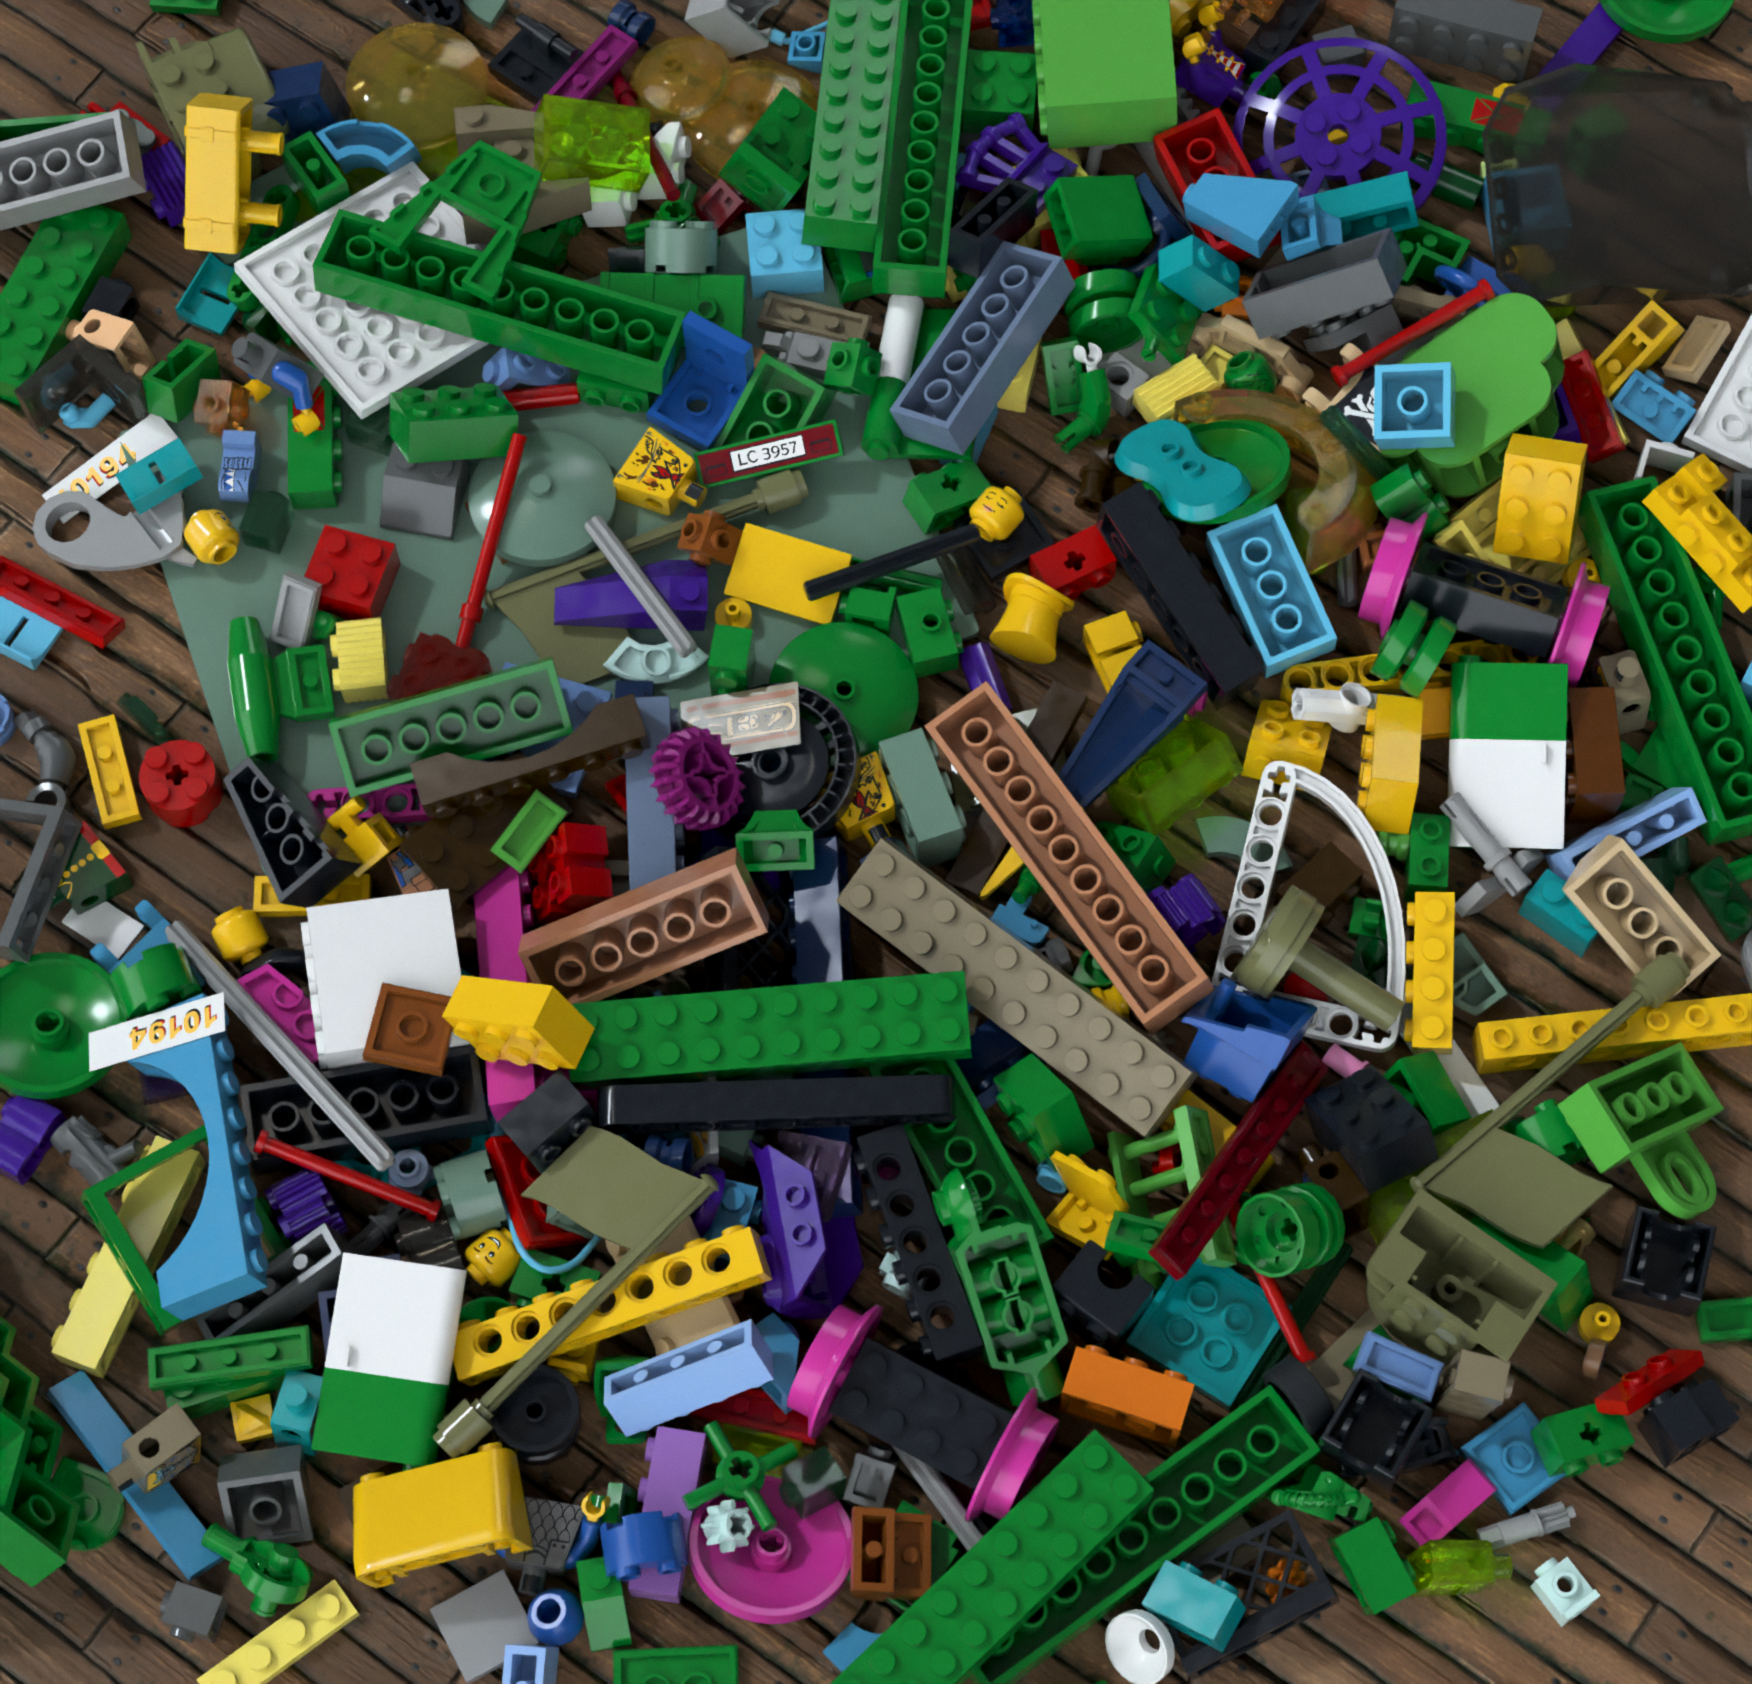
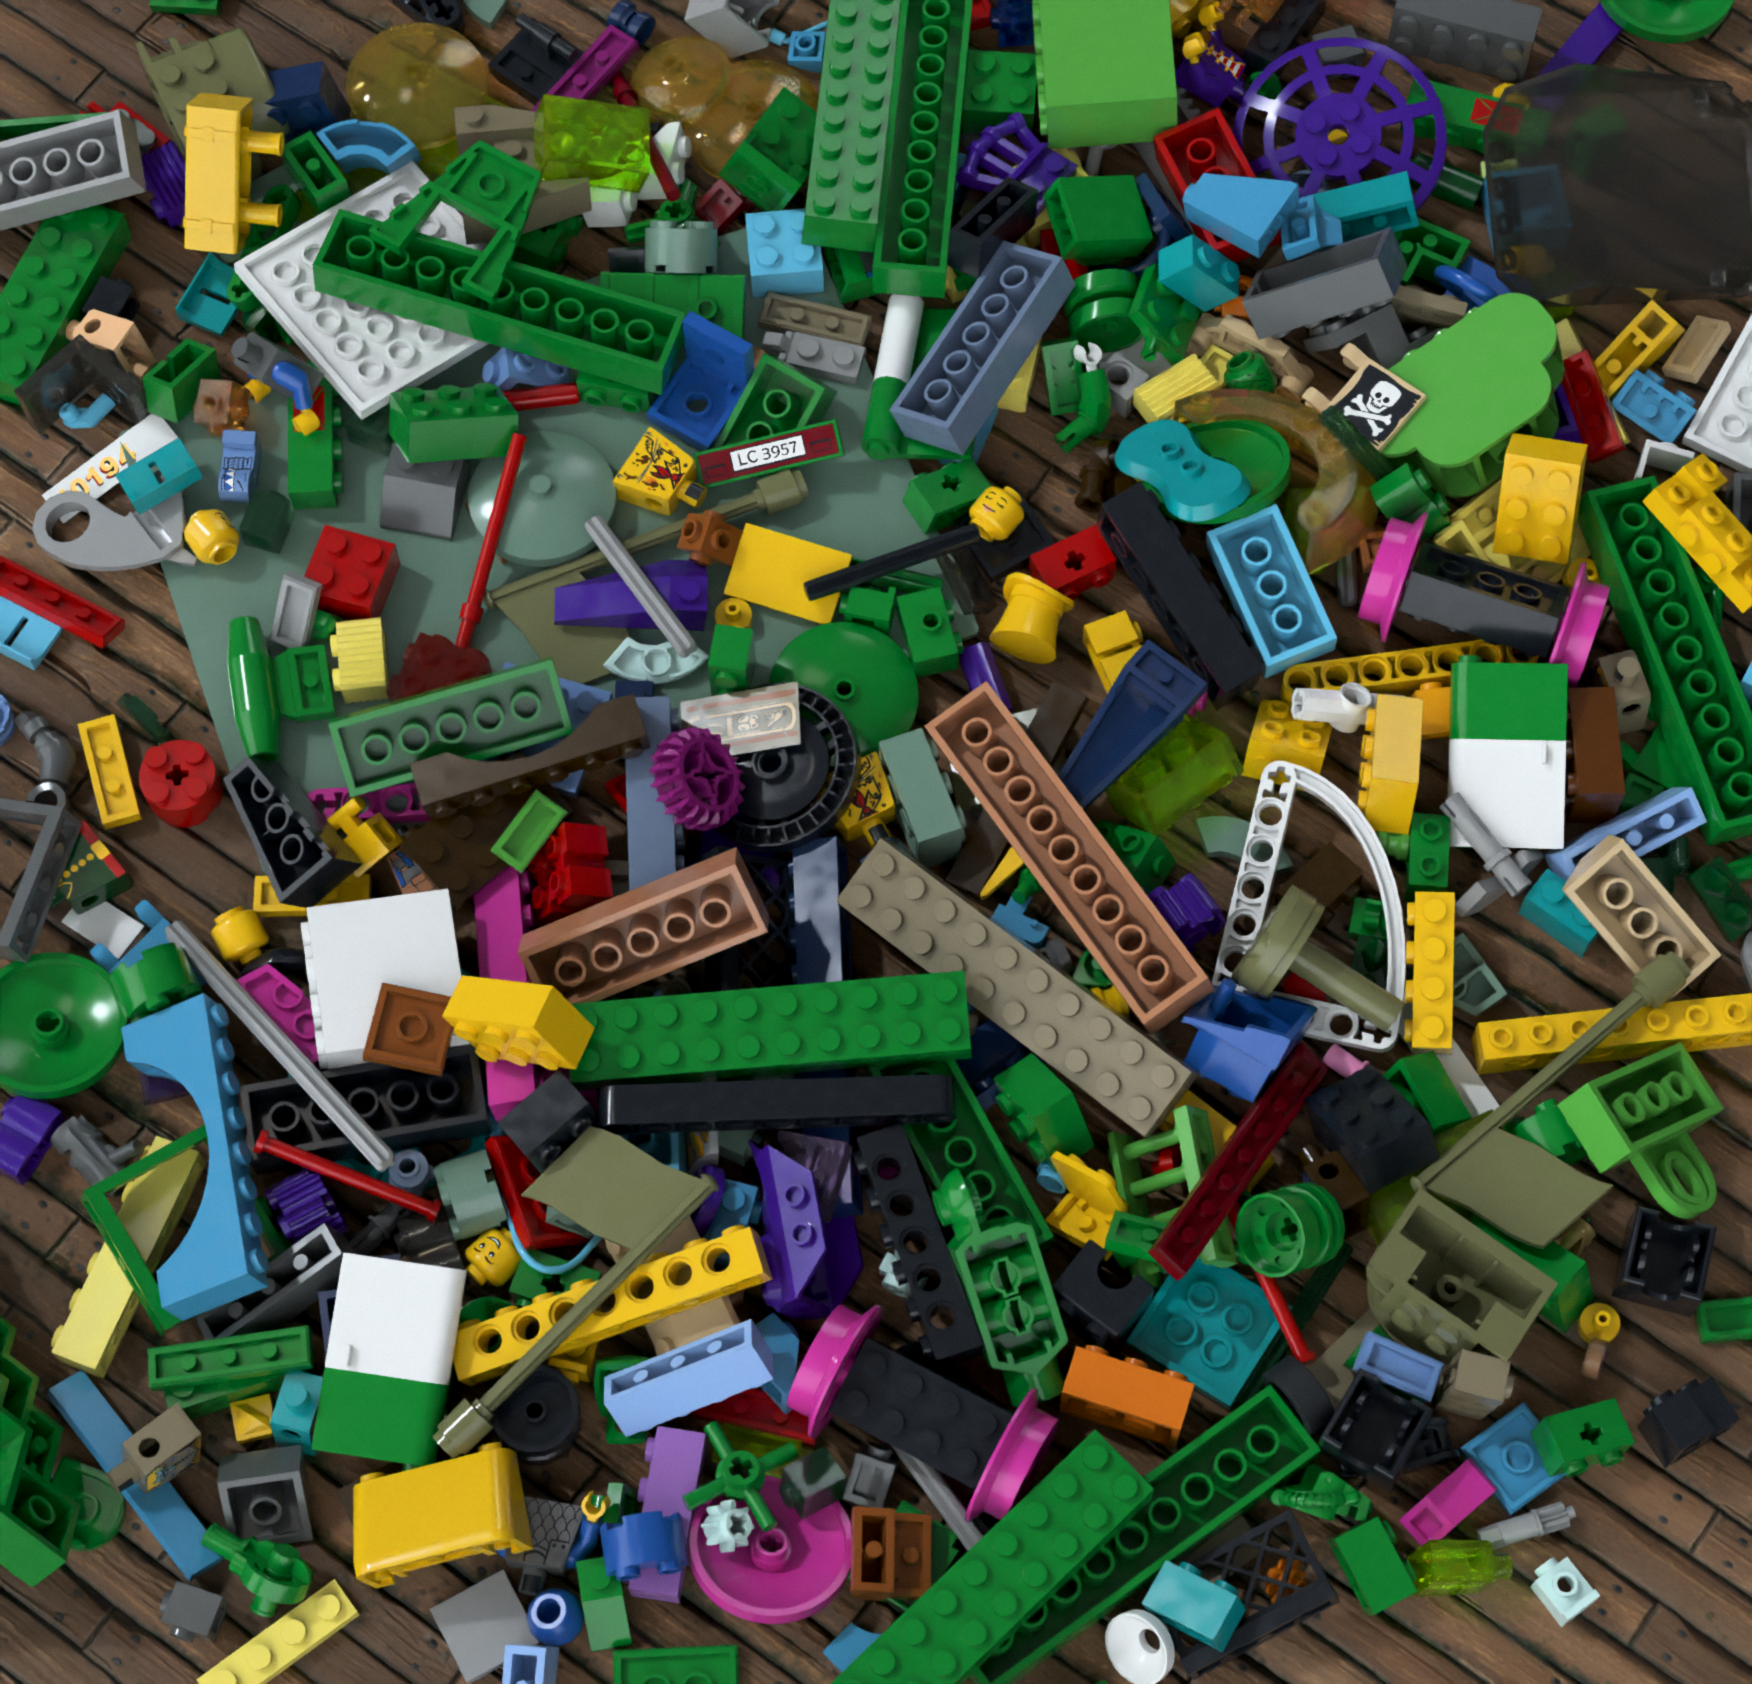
white sticker [89,992,225,1072] -> none
dark blue wheel [644,1134,693,1174] -> none
green slope [735,809,816,872] -> none
green brick [823,338,882,397] -> none
red bar [1330,278,1495,388] -> none
green wheel [1369,599,1458,698] -> none
medium azure brick [1374,362,1456,450] -> none
red plate [1594,1349,1705,1416] -> none

